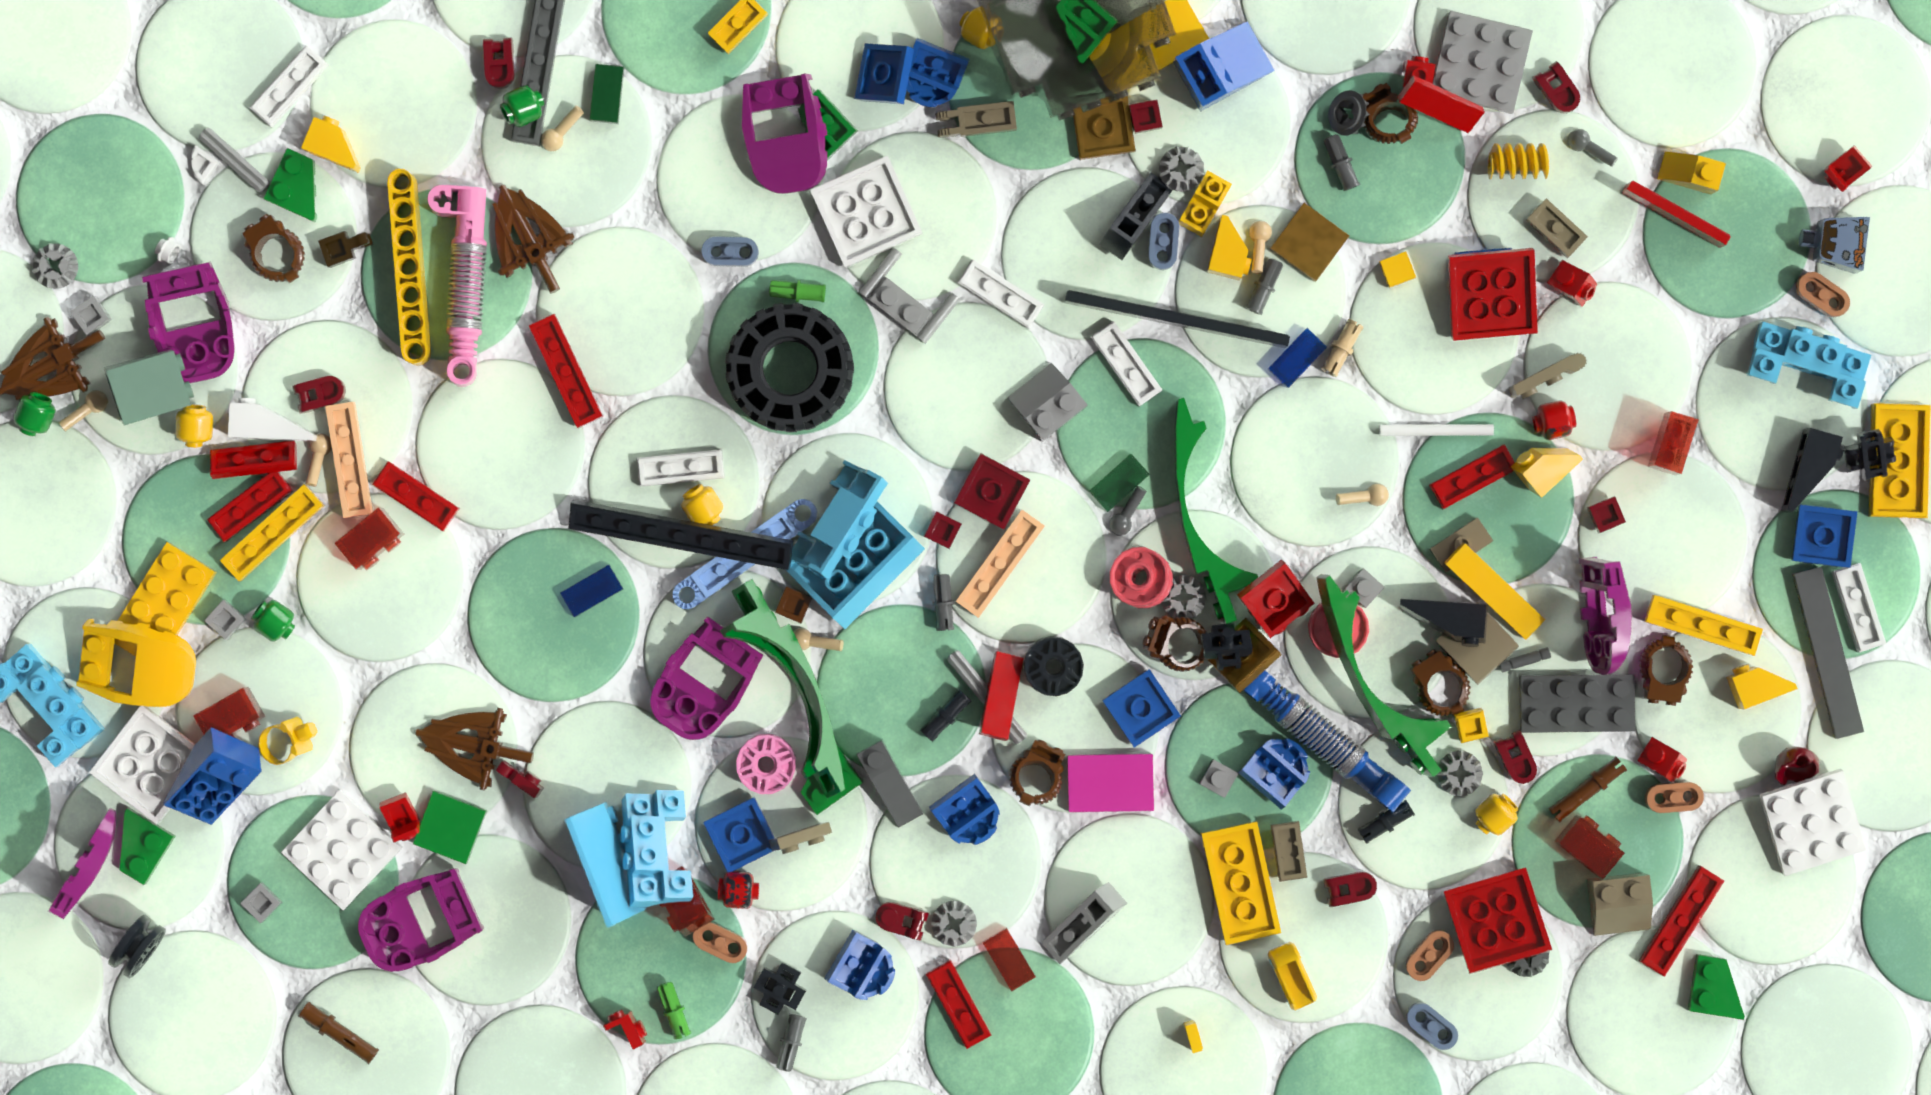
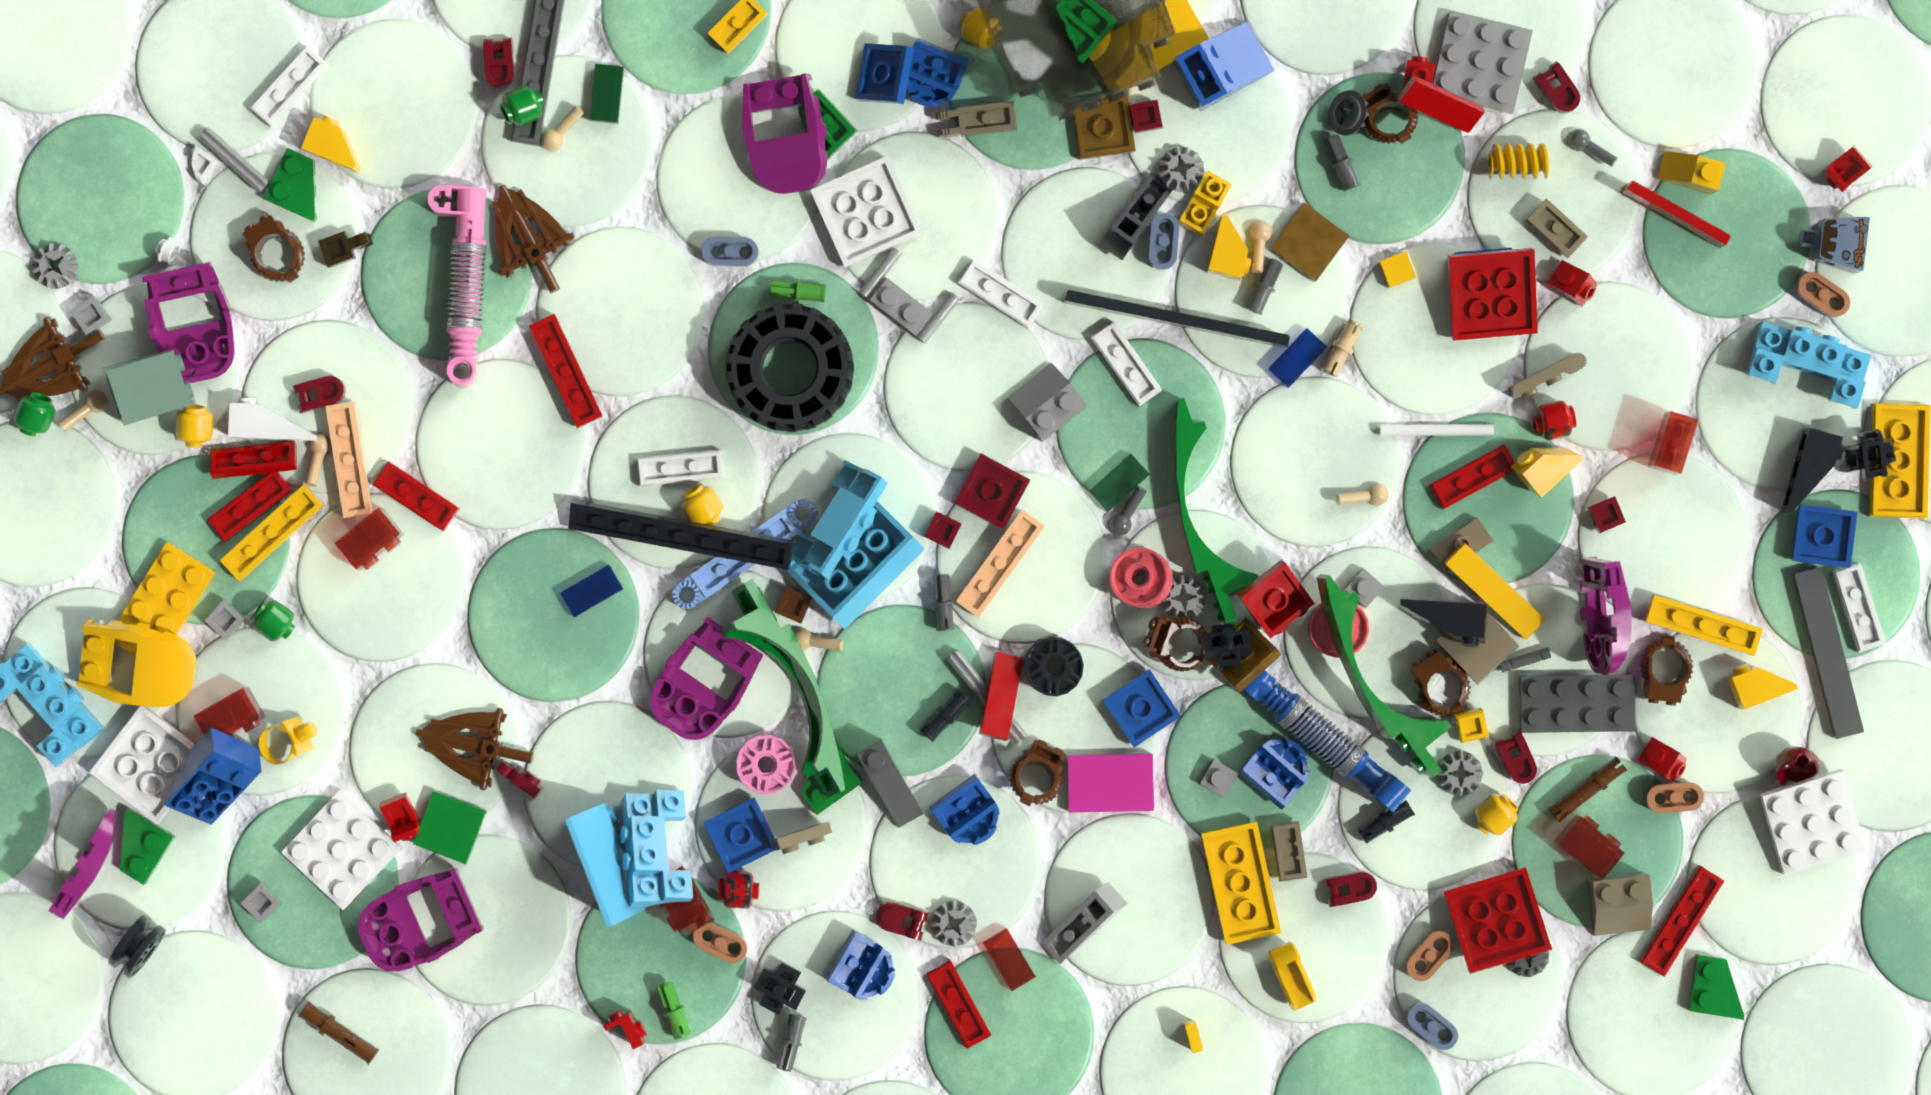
yellow beam [387,169,431,366] -> none

